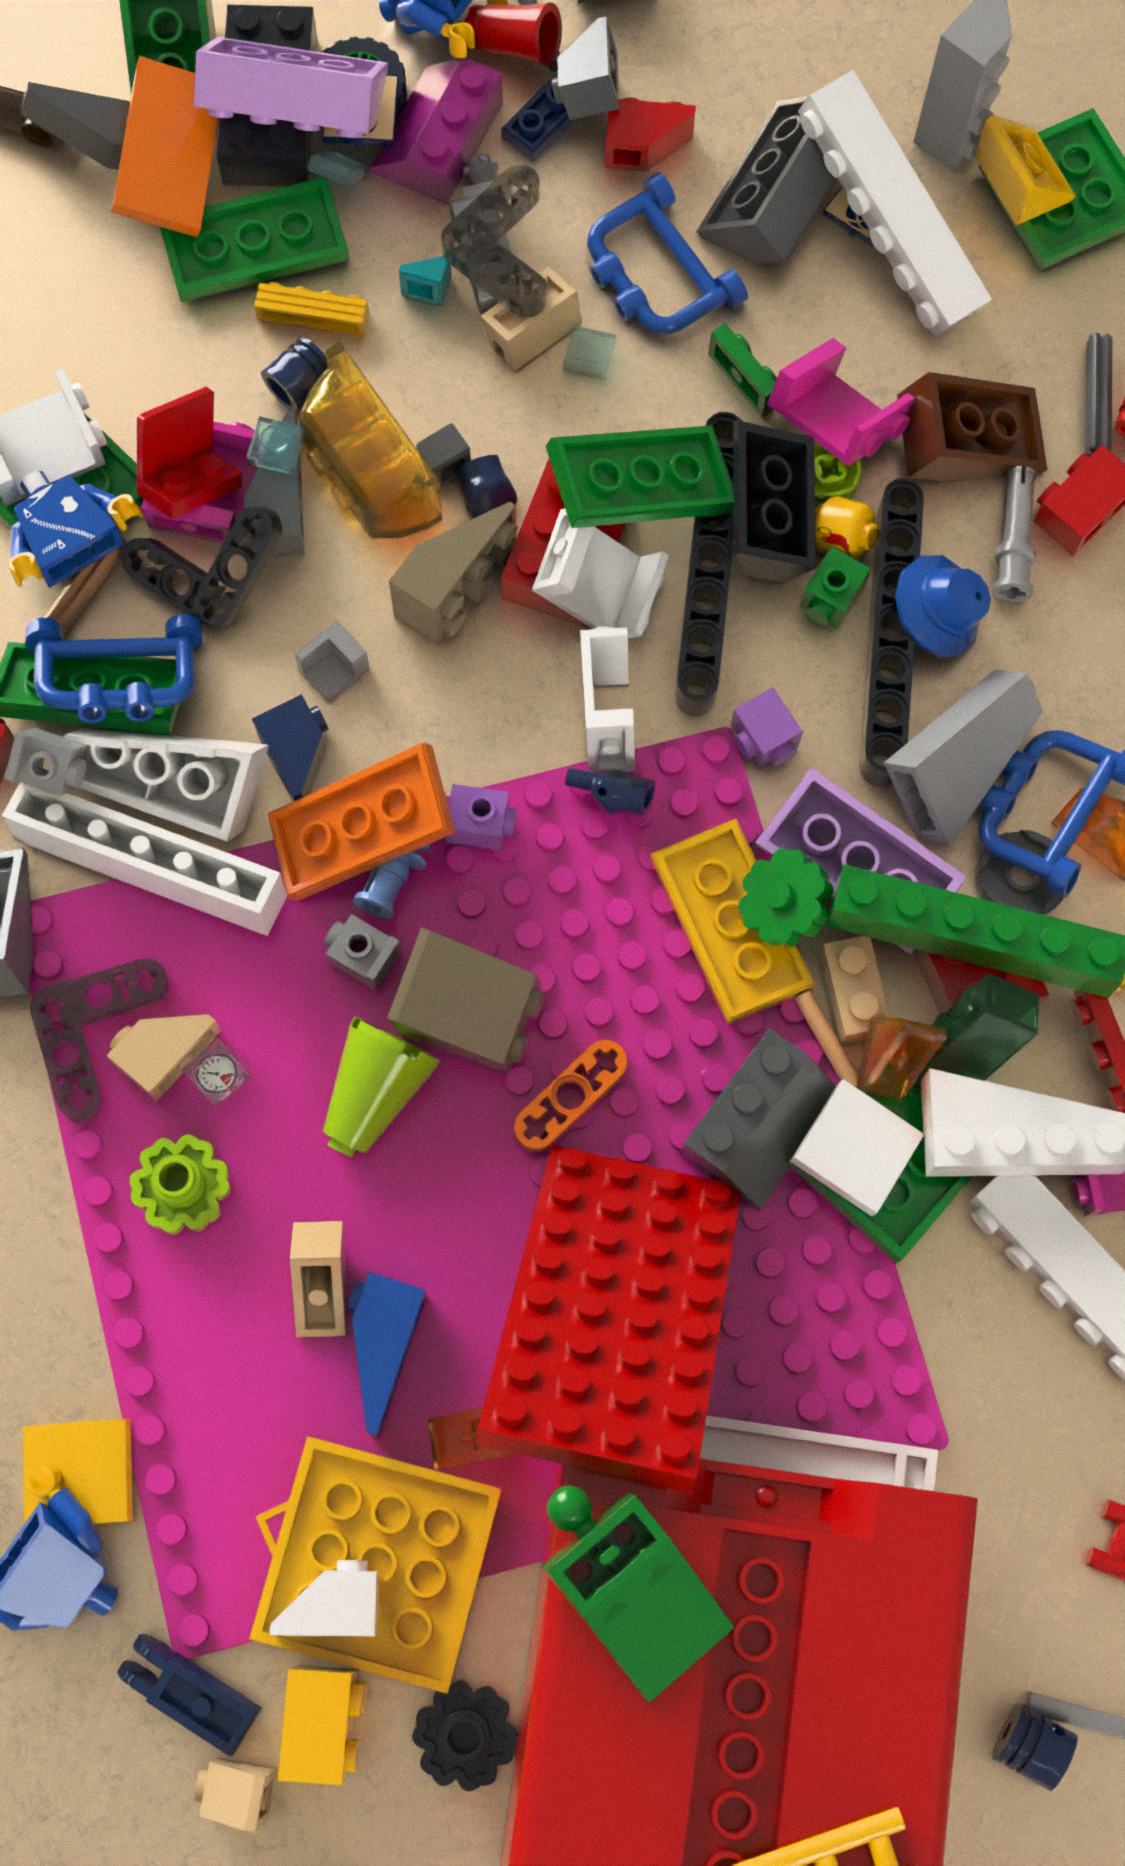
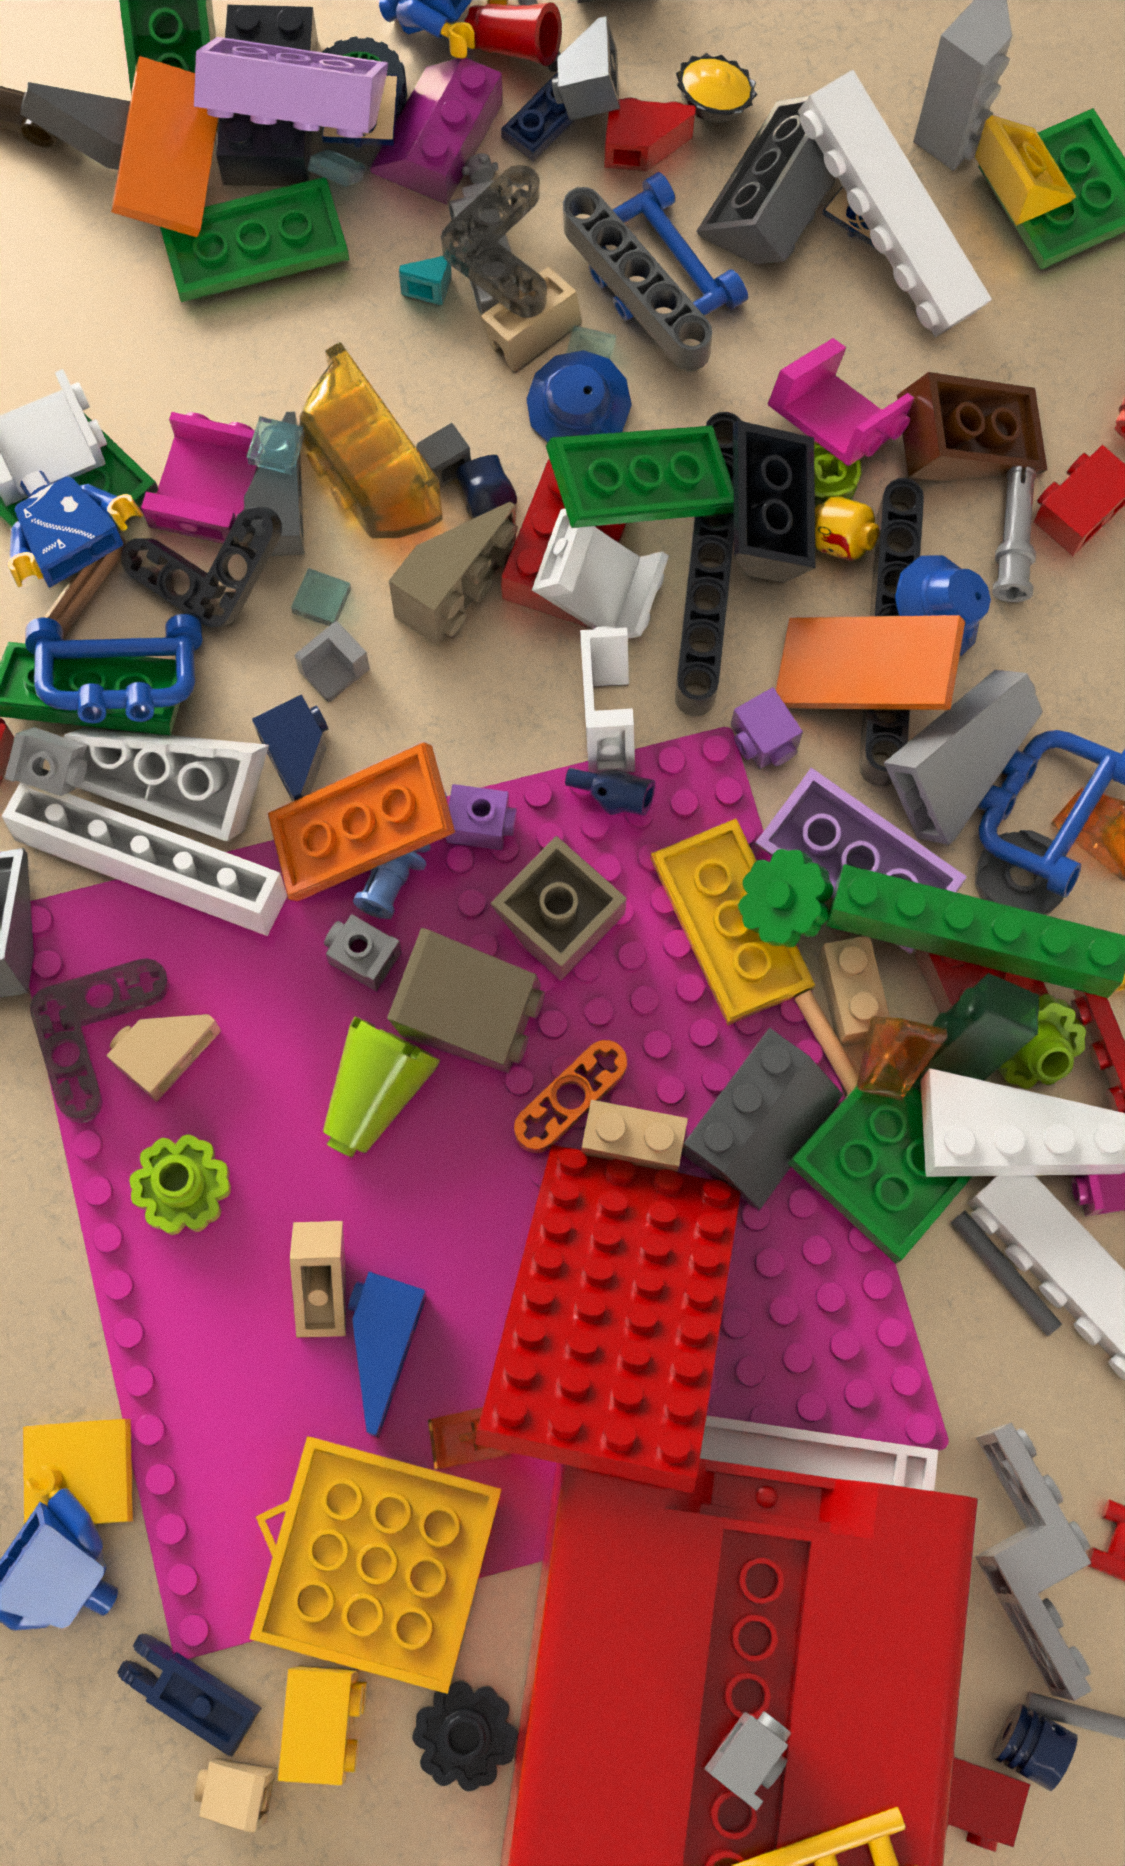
red bracket [137,387,242,519] -> none
clear tile [182,1038,251,1107] -> none
yellow piece [254,282,369,337] -> none
dark blue piece [261,336,336,413] -> none
white slope [270,1560,380,1636] -> none
green slope [541,1485,735,1703] -> none
green plate [708,323,777,418] -> none
white tile [790,1079,924,1217] -> none
green brick [800,547,871,629] -> none
dark grey axle [1085,333,1113,456] -> none
none -> clear light blue tile [291,568,351,626]
none -> dark tan slope [491,836,627,981]
none -> blue hat [526,350,632,443]
none -> dark grey beam [563,187,712,371]
none -> tan brick [581,1100,688,1172]
none -> yellow piece [676,53,757,122]
none -> light grey brick [704,1711,791,1811]
none -> orange tile [776,615,965,710]
none -> red brick [947,1757,1030,1852]
none -> dark grey bar [950,1210,1062,1336]
none -> light grey bracket [975,1422,1092,1701]
none -> lime plant [987,994,1086,1089]

